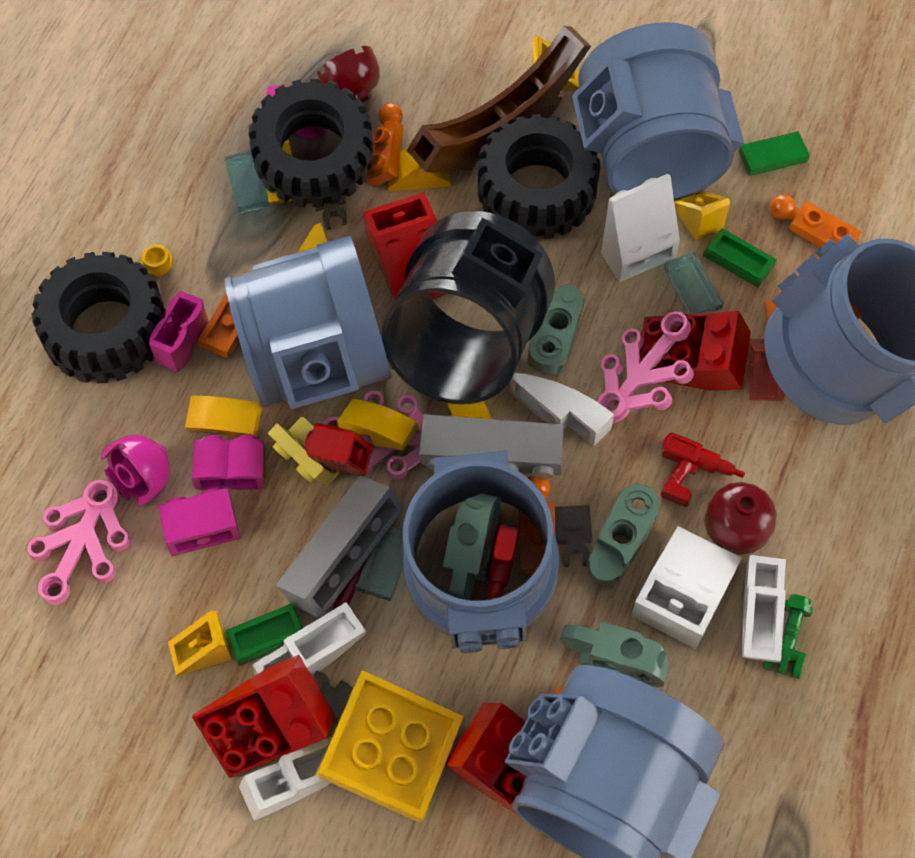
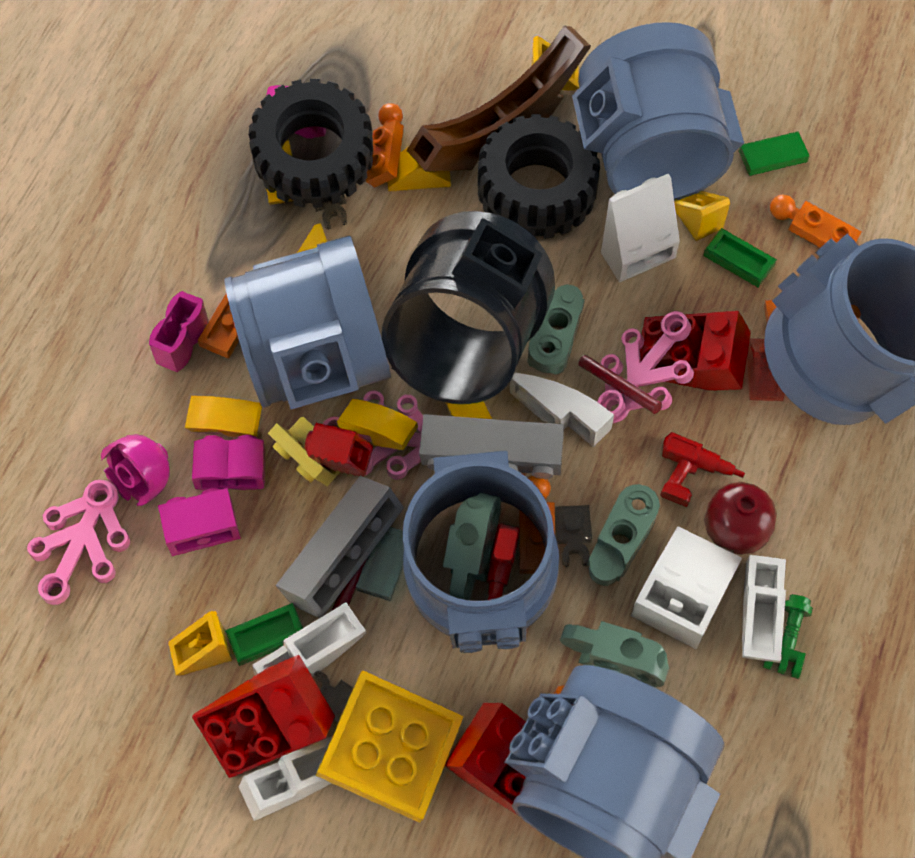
black tyre [32,252,166,383] -> none
yellow plate [140,245,173,276] -> none
clear light blue tile [225,151,270,213] -> none
dark red cylinder [317,46,380,103] -> none
red slope [363,192,446,300] -> none
clear light blue tile [664,252,724,314] -> none
none -> dark red bar [578,355,662,414]

